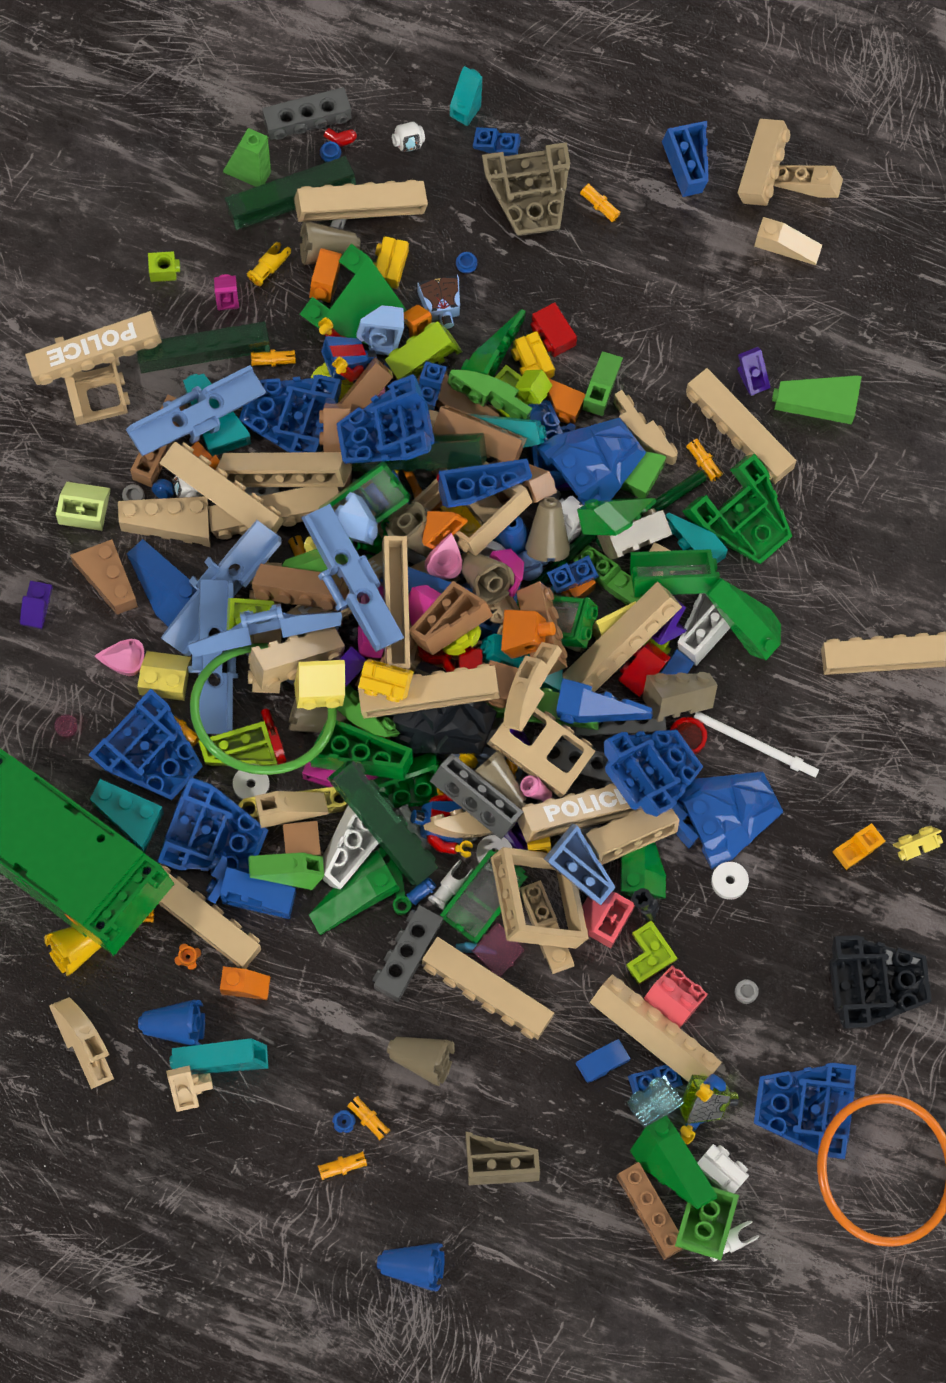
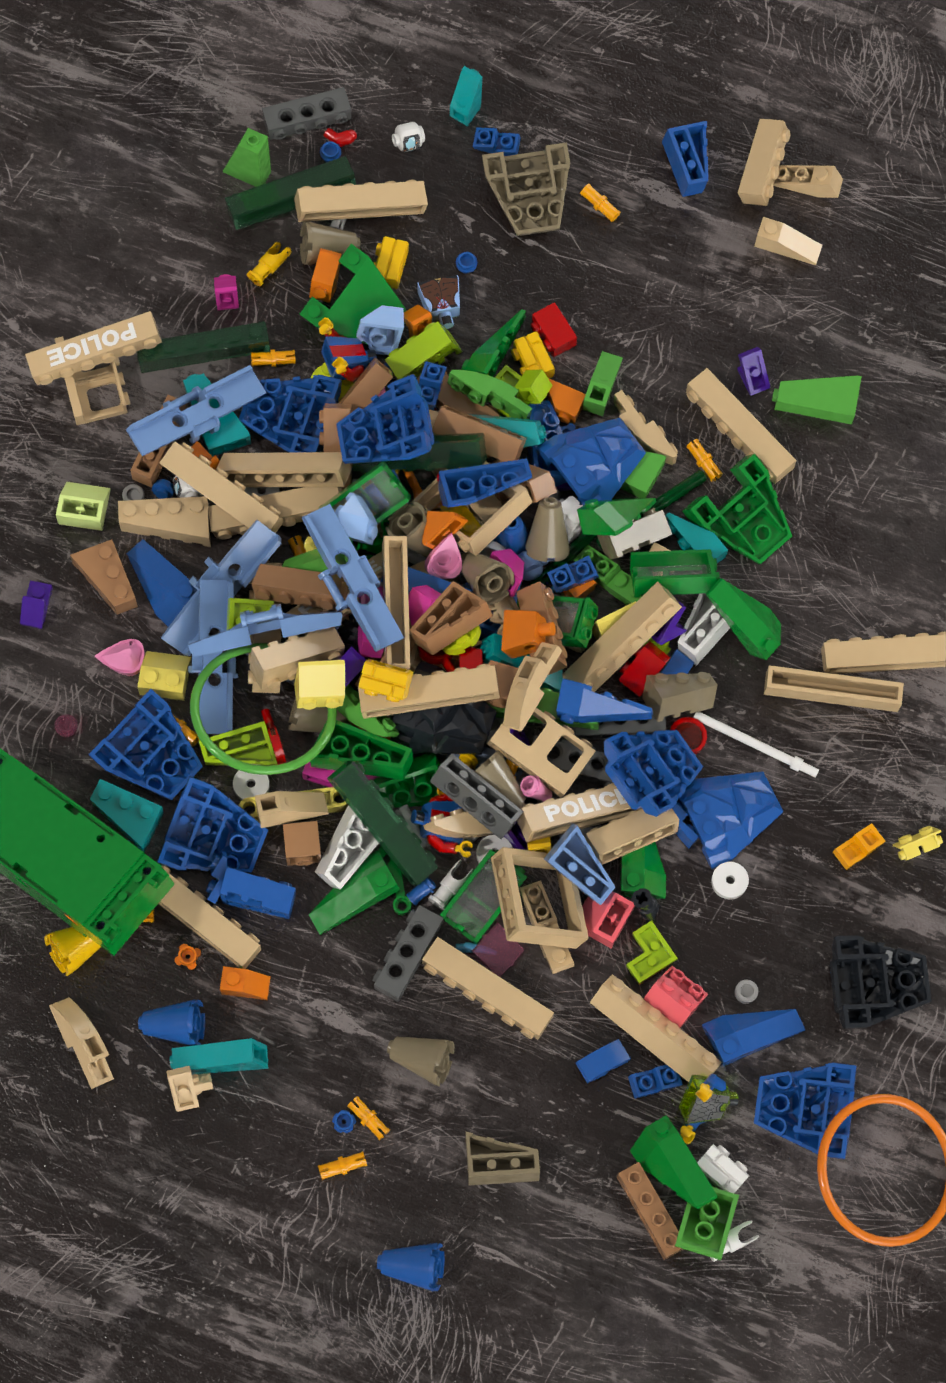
lime brick [148,251,180,282] -> none
bright green slope [248,853,324,890] -> none
clear light blue brick [627,1075,684,1128] -> none
none -> blue wedge [702,1009,805,1067]
none -> tan brick [764,665,904,712]

